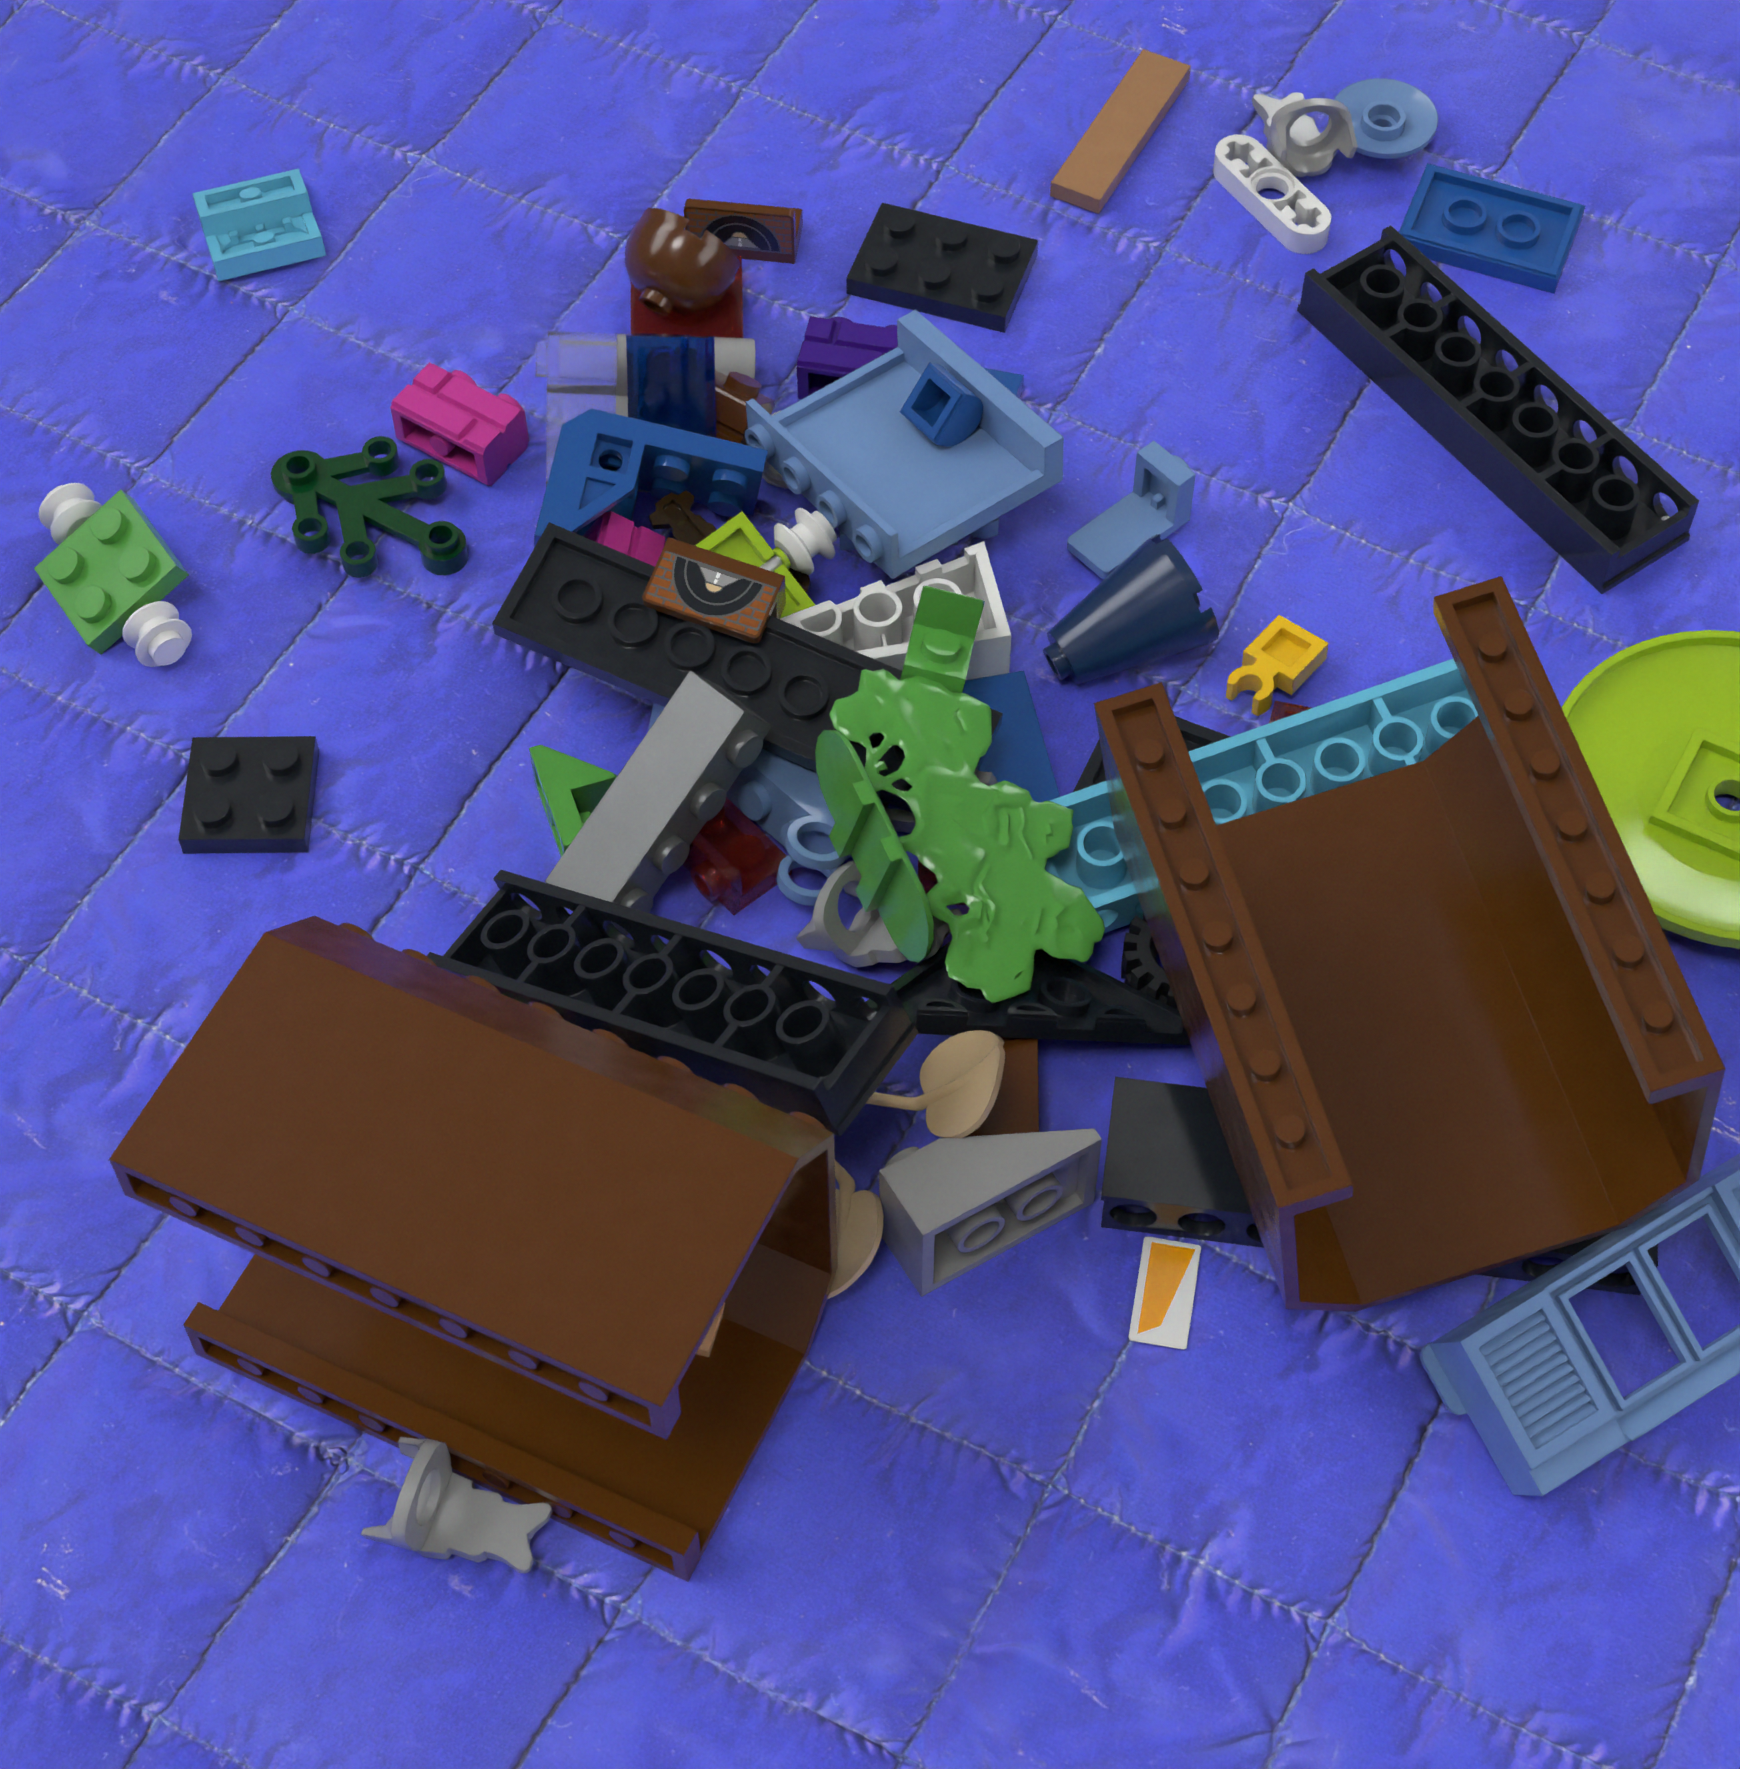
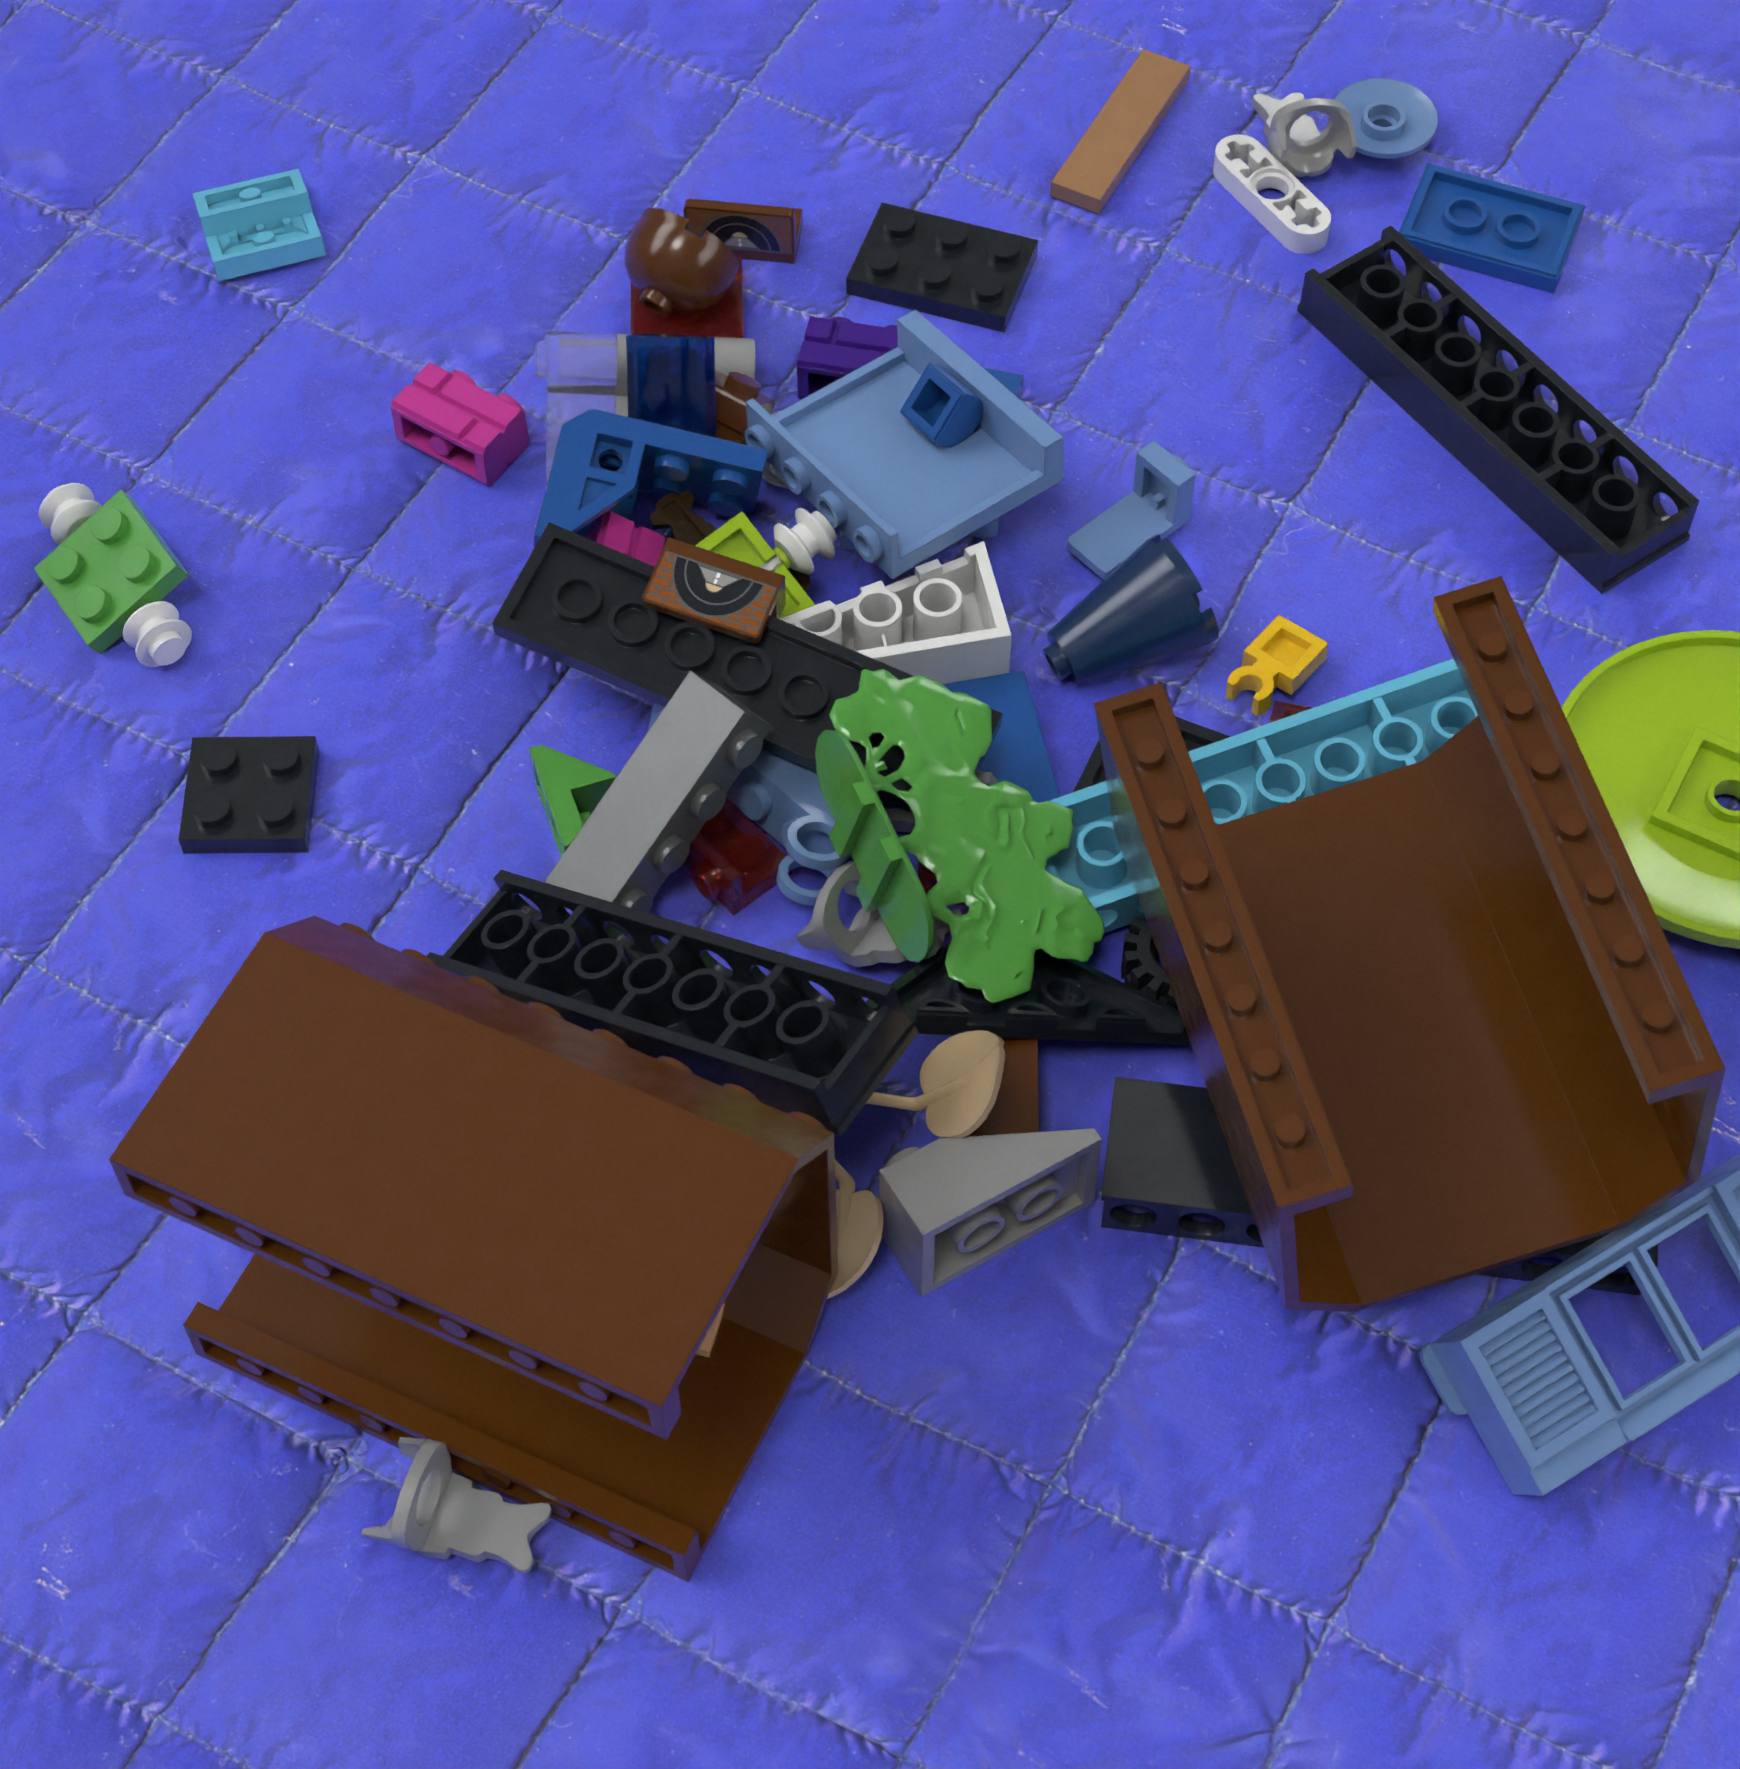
dark green plant [271,436,468,578] -> none
bright green slope [900,586,985,693] -> none
sticker [1128,1236,1201,1350] -> none

